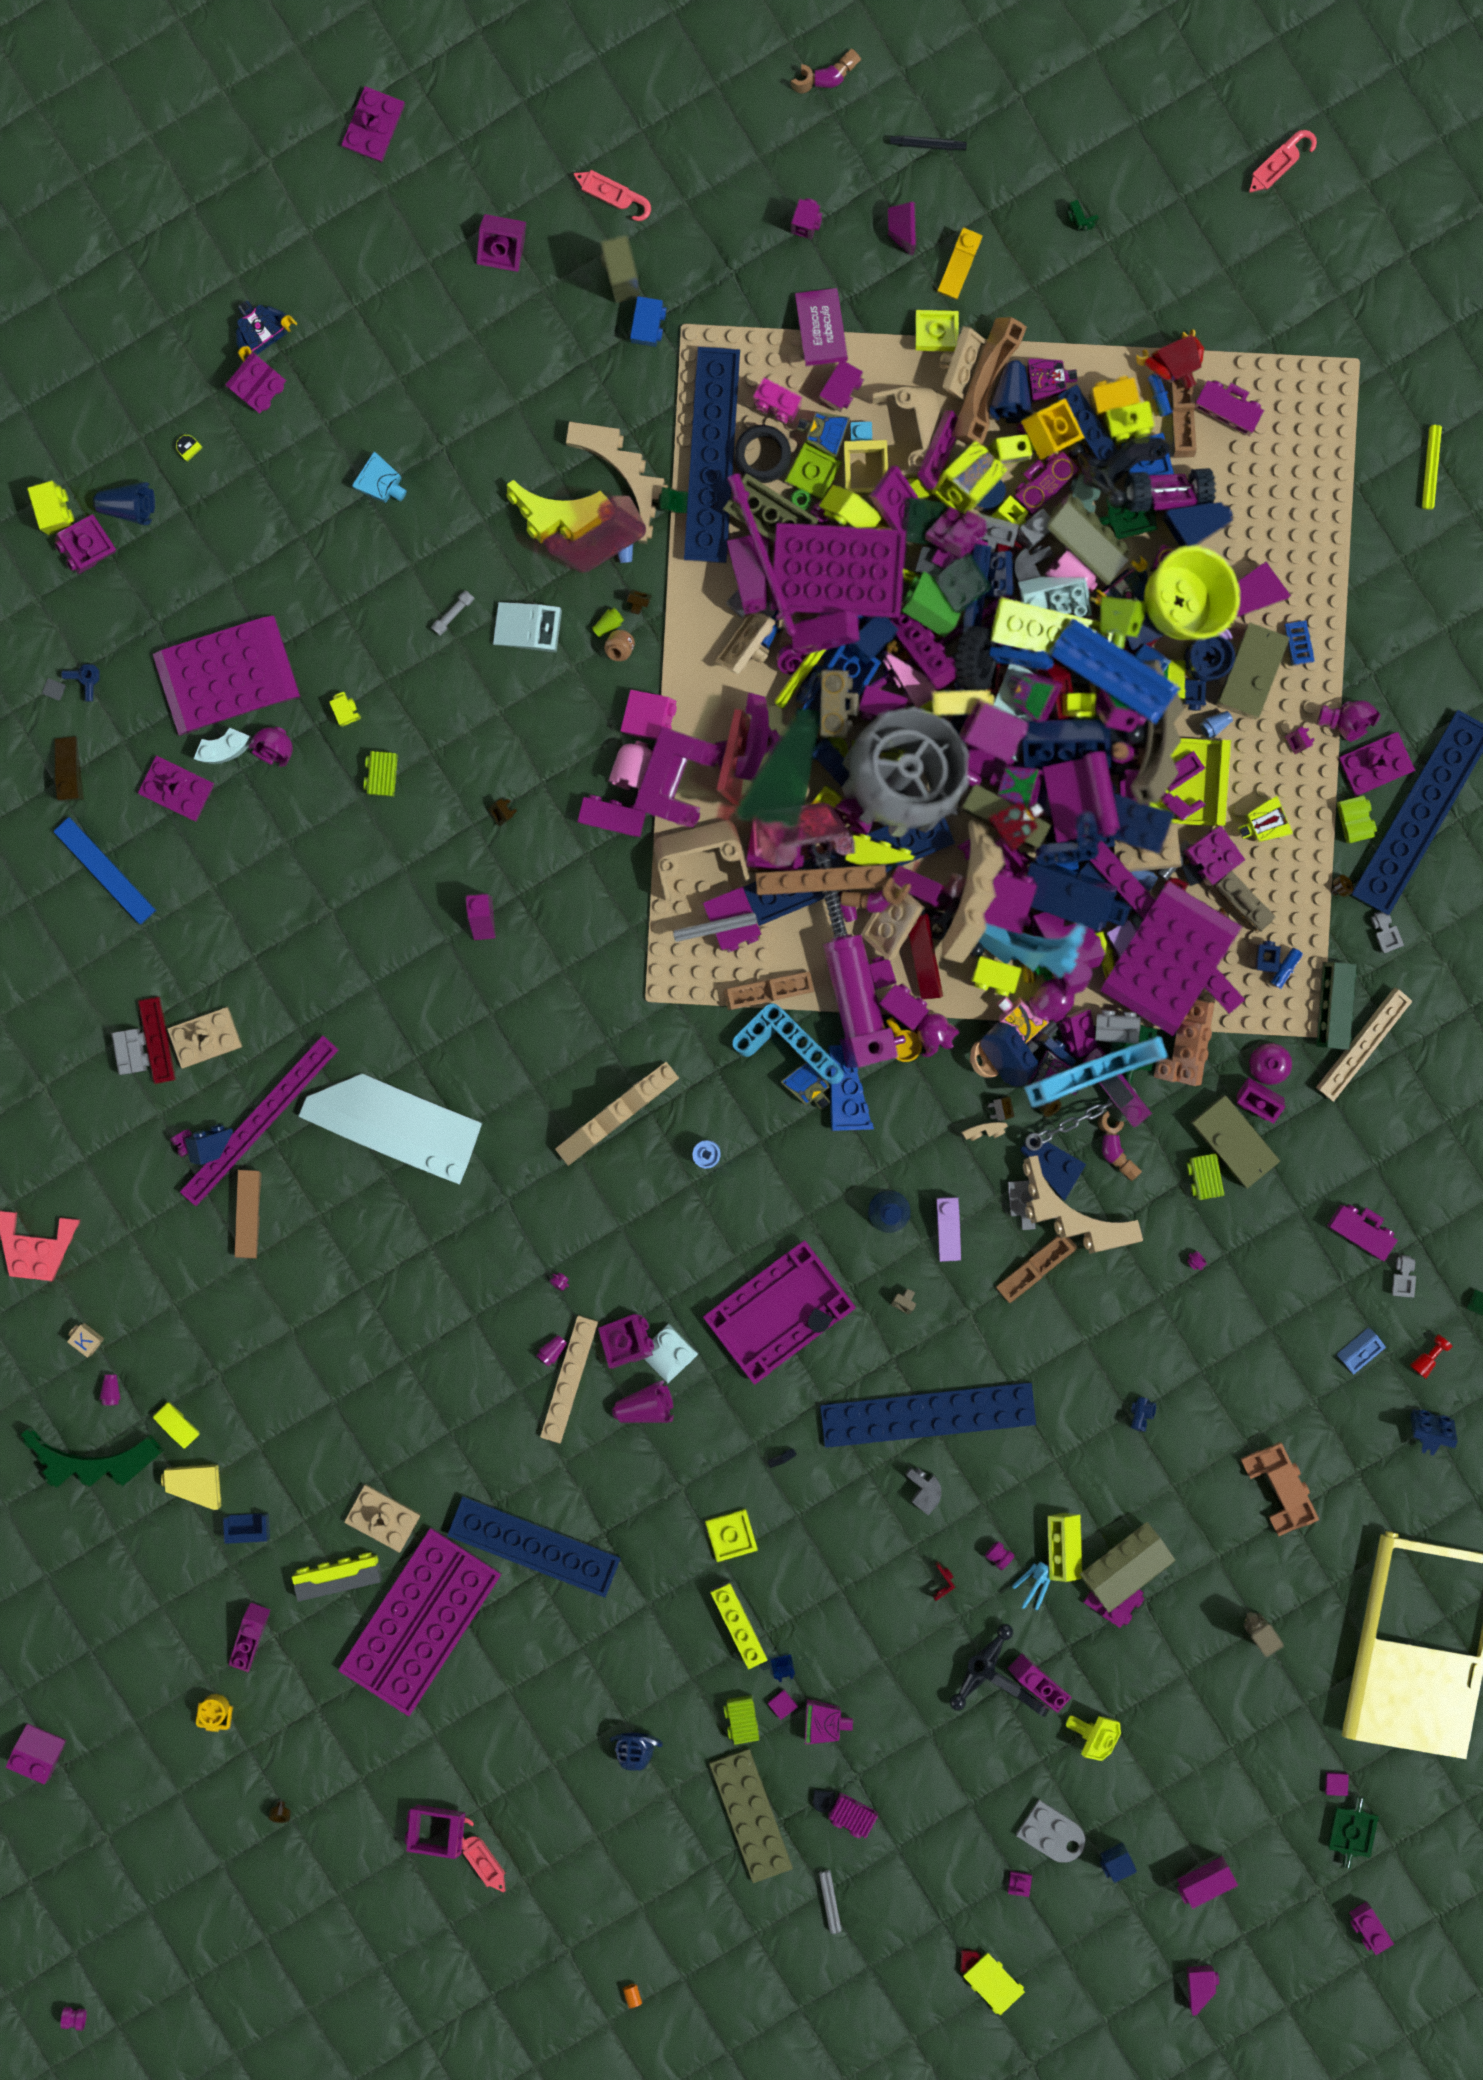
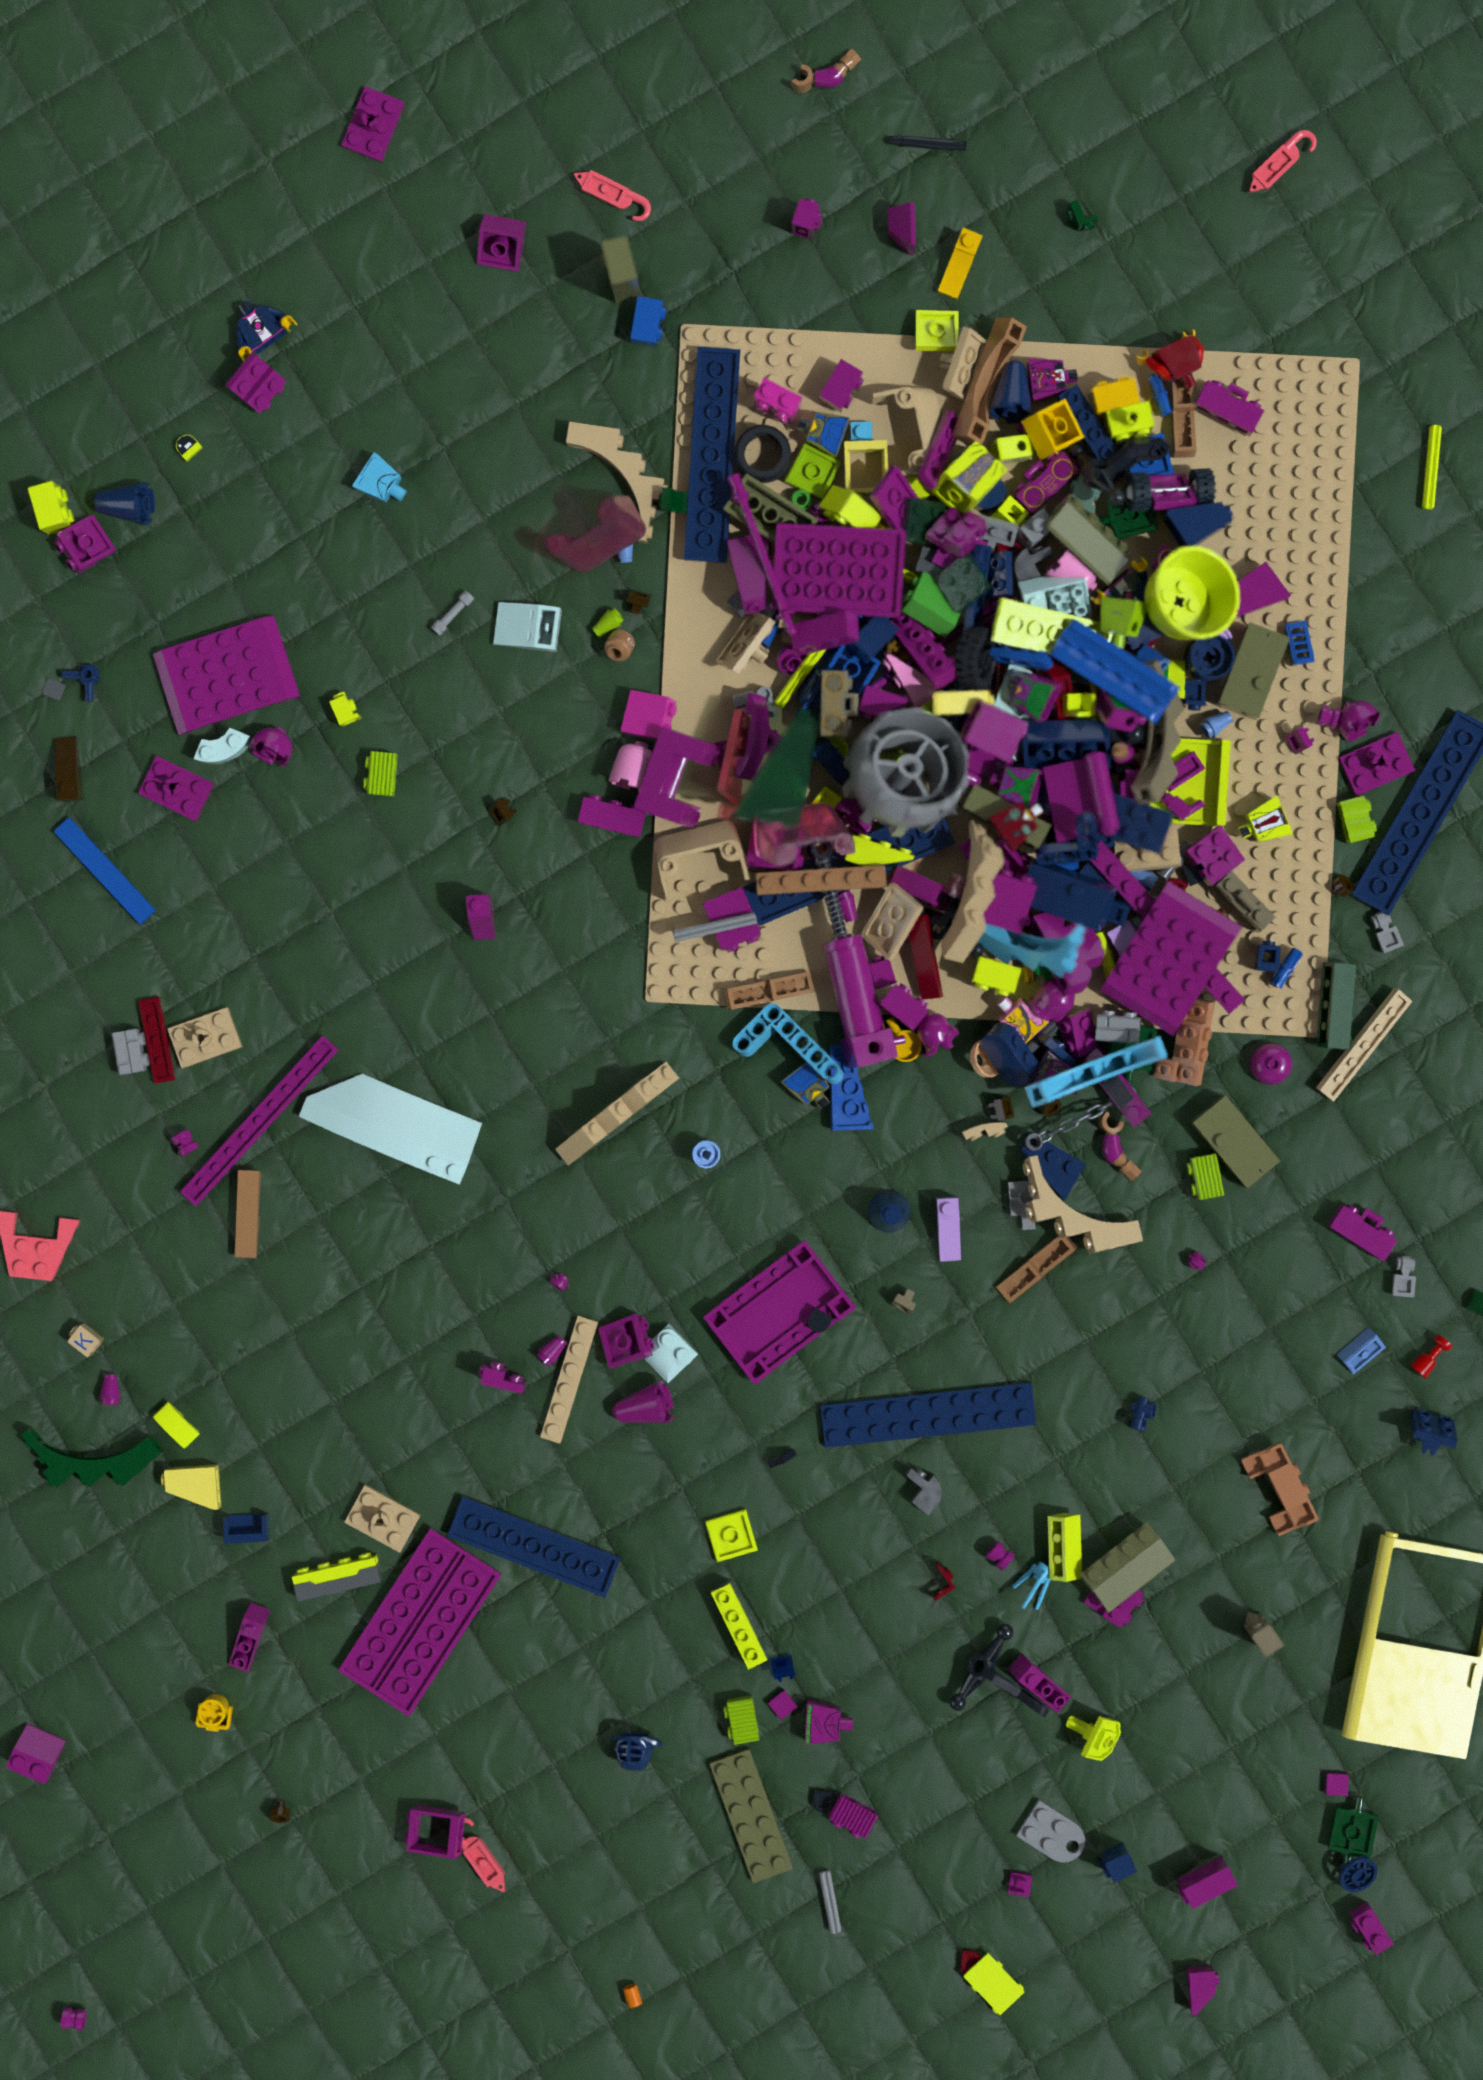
dark blue slope [185,1124,233,1165] -> none
neon yellow arch [507,480,614,544] -> none
magenta tile [795,288,848,366] -> none
medium nougat piece [841,877,911,913] -> none
magenta brick [1237,1077,1285,1124] -> none
none -> magenta plate [478,1361,527,1393]
none -> light grey bar [732,687,778,718]
none -> dark blue wheel [1339,1855,1377,1892]

